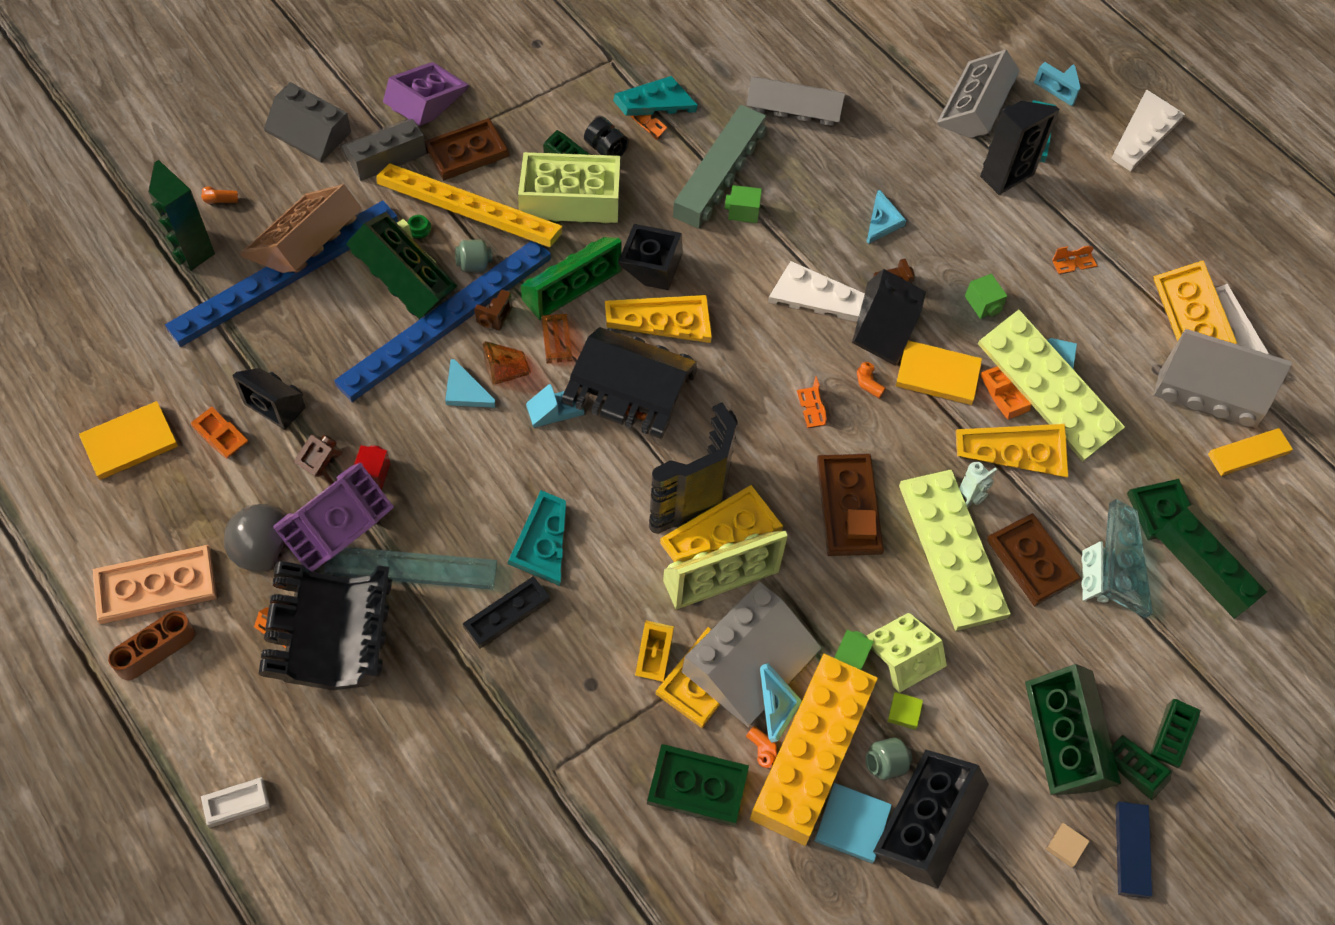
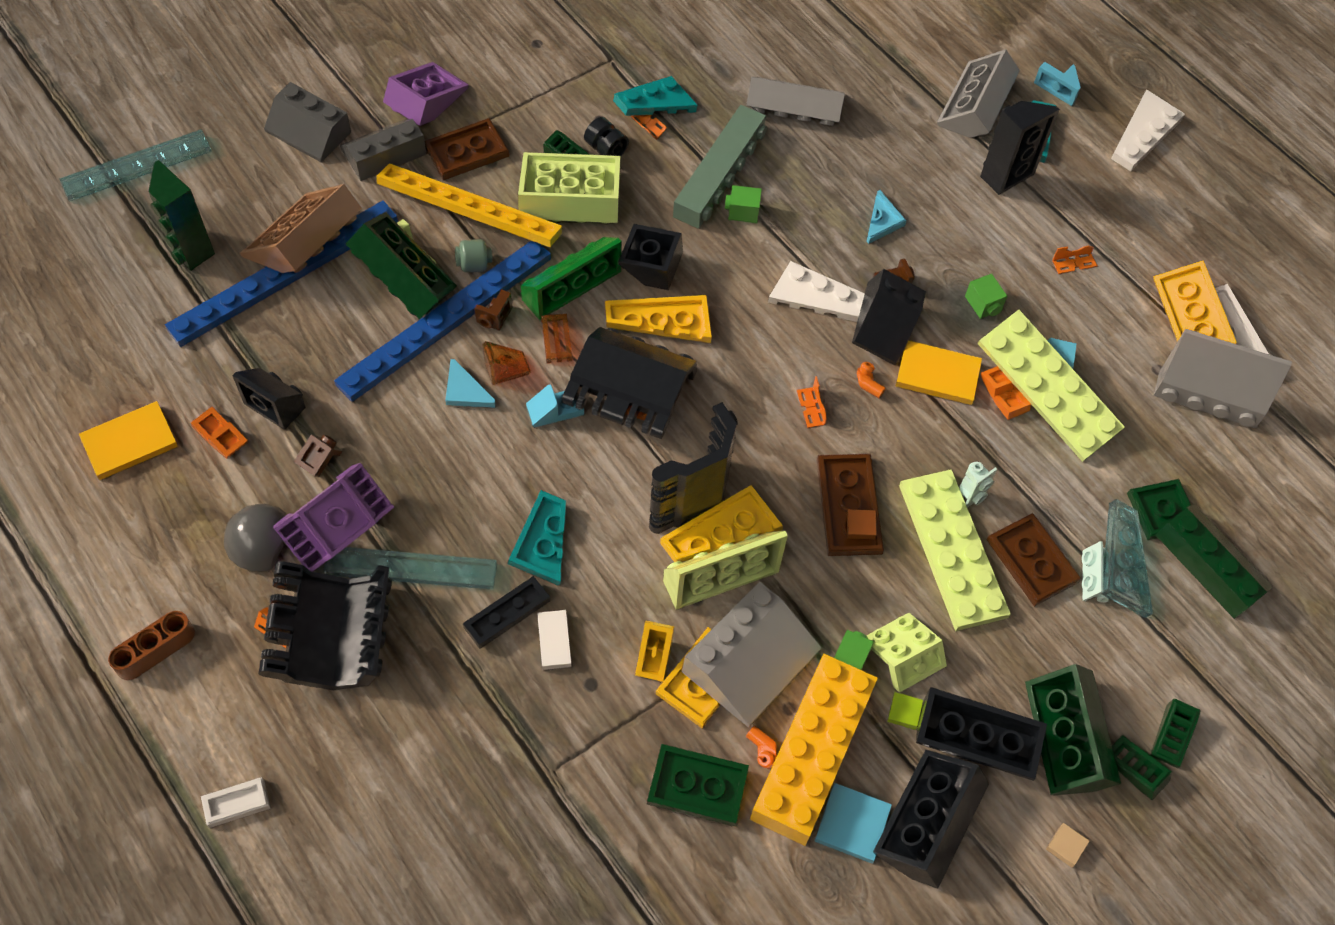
light nougat tile [93,545,217,624] -> none
orange arm [201,186,238,204] -> none
red brick [354,445,391,491] -> none
green plate [407,215,431,239] -> none
medium azure tile [760,663,802,743] -> none
sand green head [865,737,912,780] -> none
yellow wing [955,424,1068,478] -> none
dark blue tile [1116,802,1152,899] -> none
yellow tile [1208,428,1293,476] -> none
none -> clear light blue tile [59,129,211,202]
none -> white tile [537,610,571,670]
none -> black slope [916,687,1047,781]

